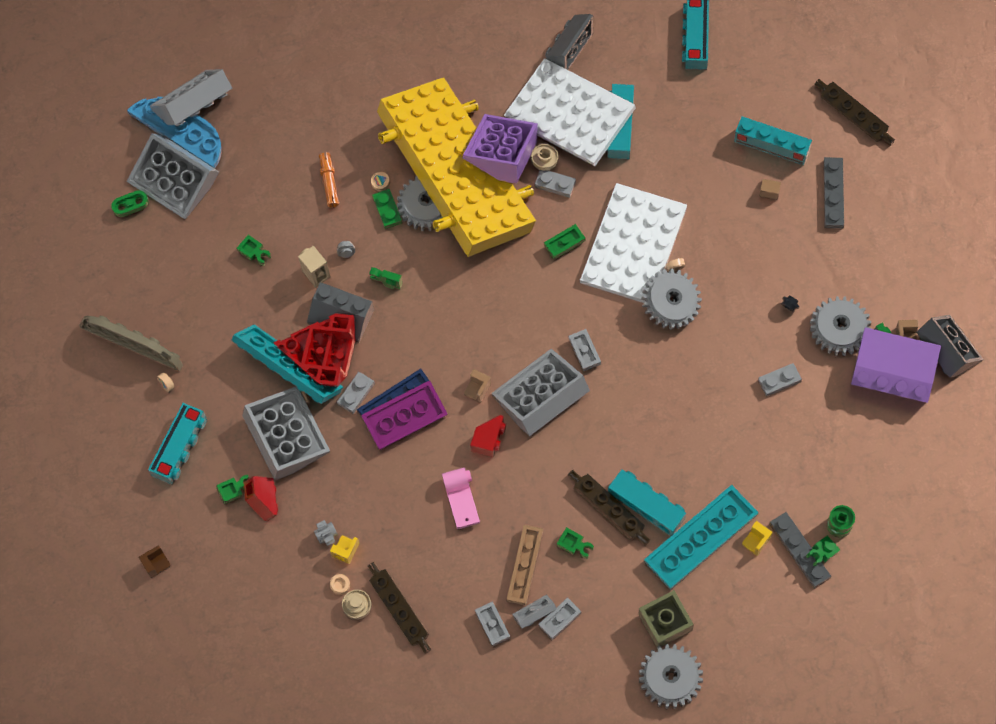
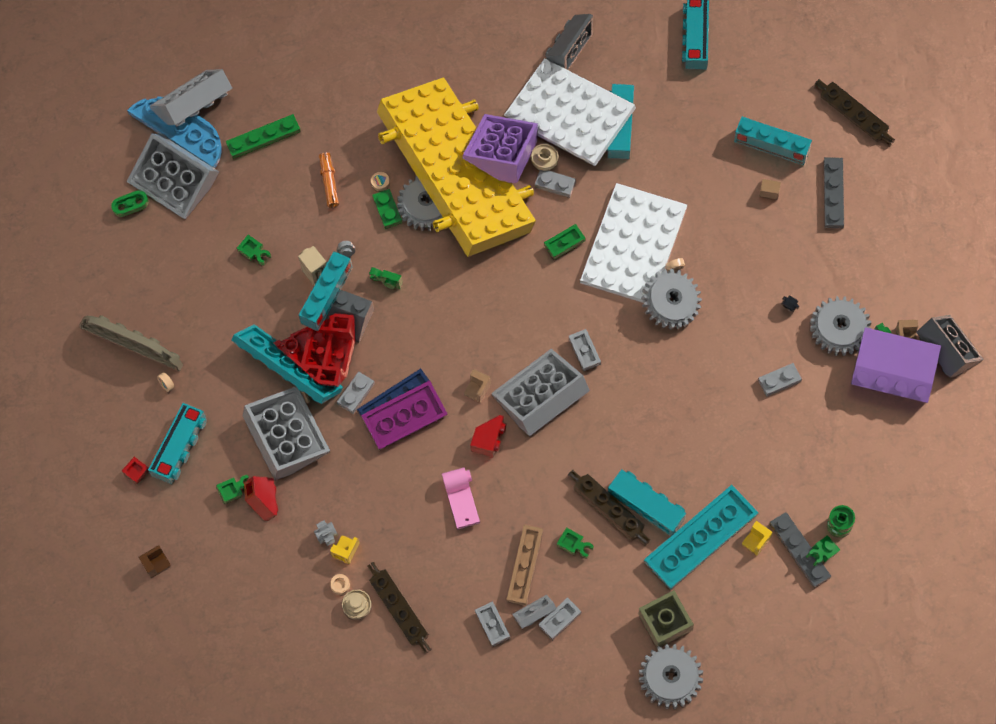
none -> red plate [122,457,149,484]
none -> green plate [226,114,301,159]
none -> teal brick [298,251,353,331]

